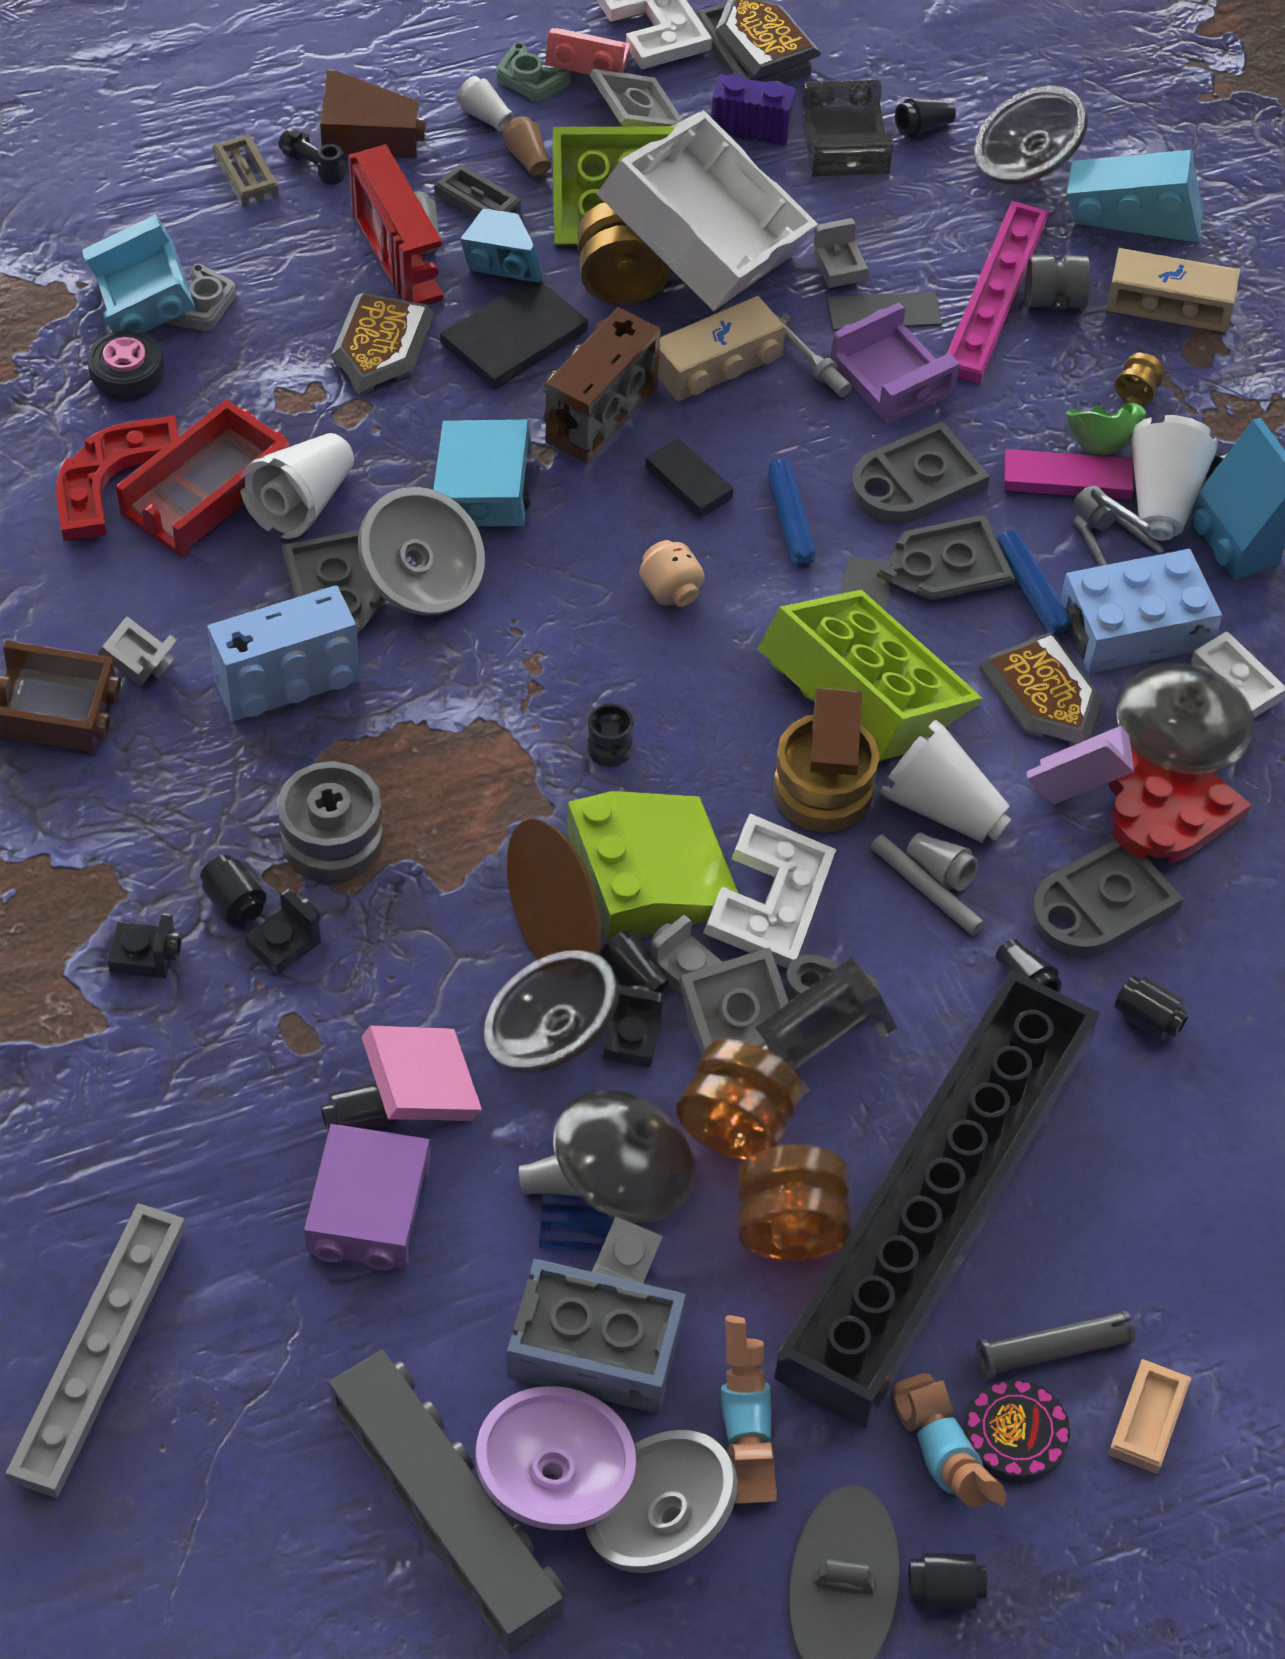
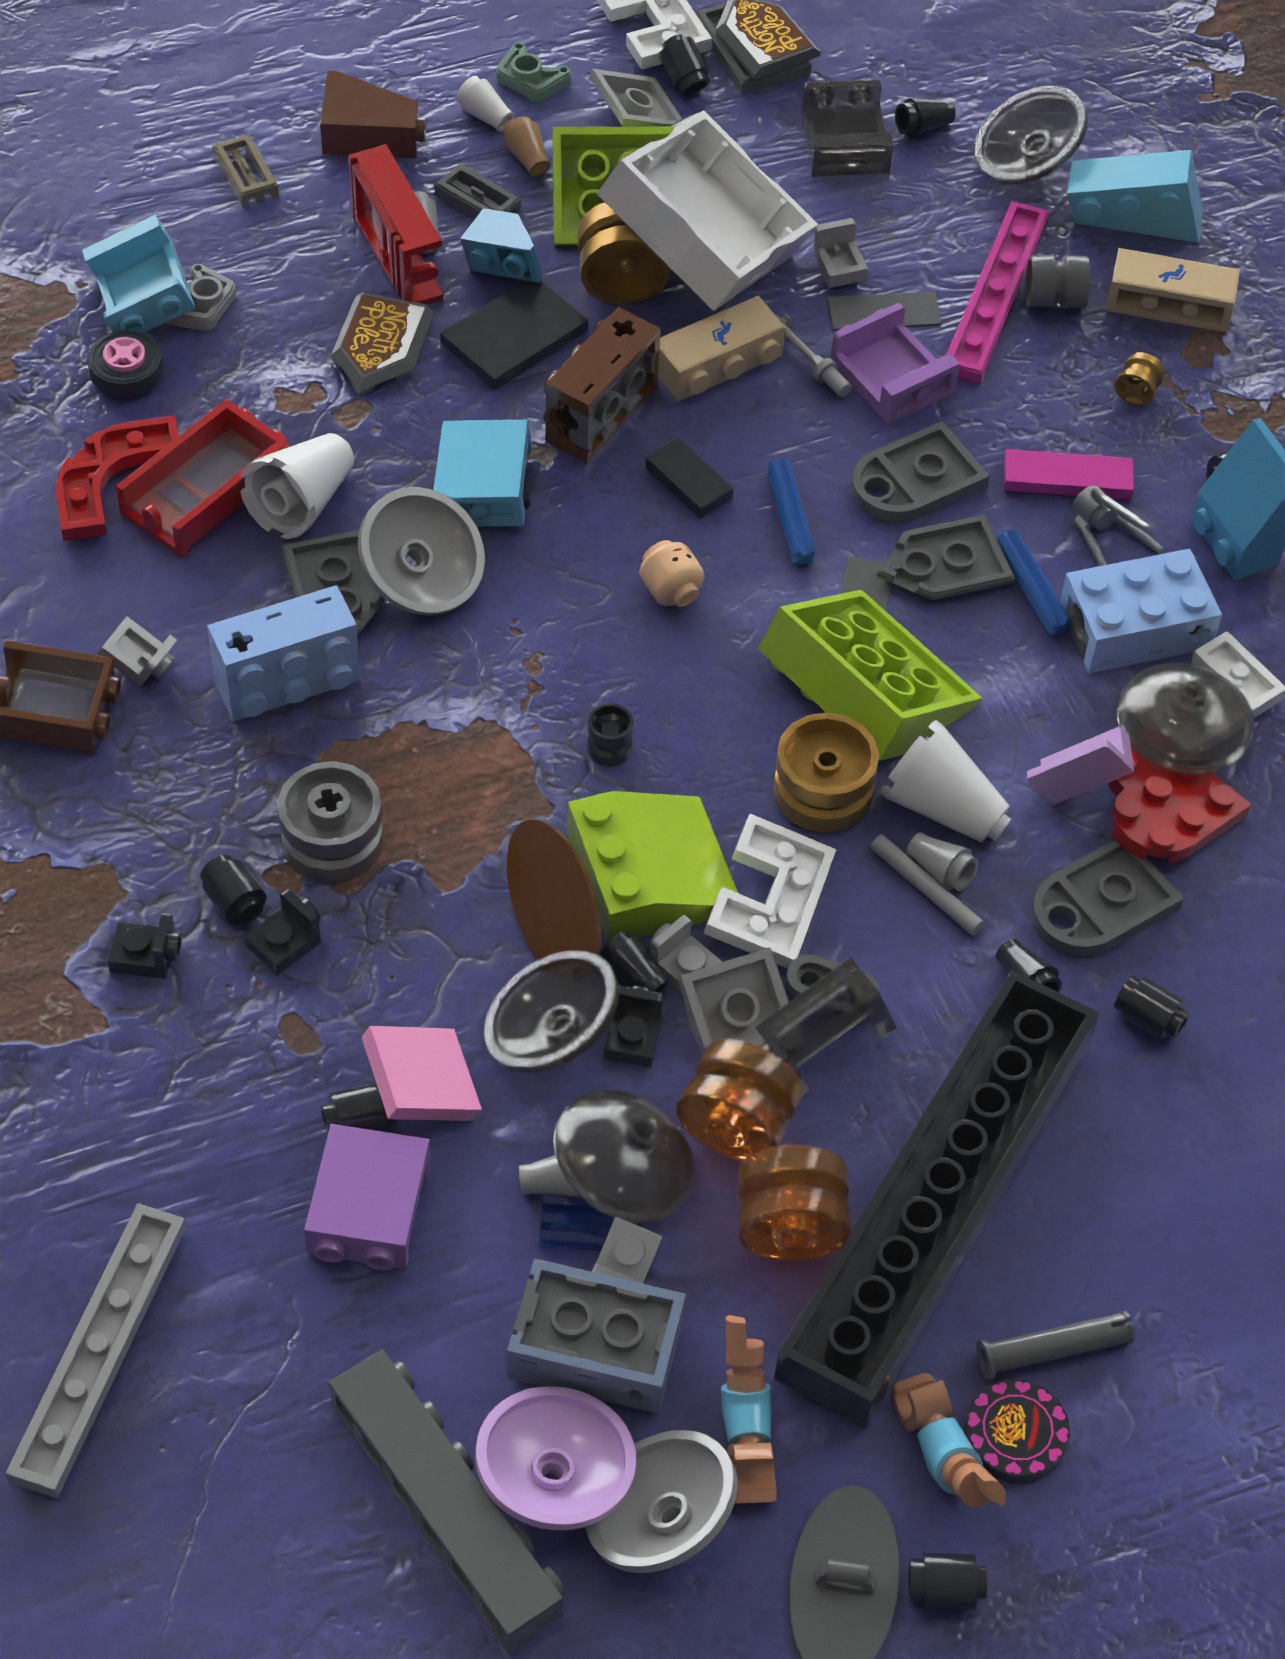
black bar [278,128,346,185] -> none
coral bracket [545,28,631,75] -> none
dark purple brick [711,74,796,146] -> none
reddish brown tile [810,688,862,775] -> none
tile [979,632,1102,746] -> none
bright green hair [1066,403,1147,456] -> none
light nougat tile [1108,1359,1191,1474] -> none
white cone [1131,415,1218,541] -> none
none -> black brick [659,34,710,96]

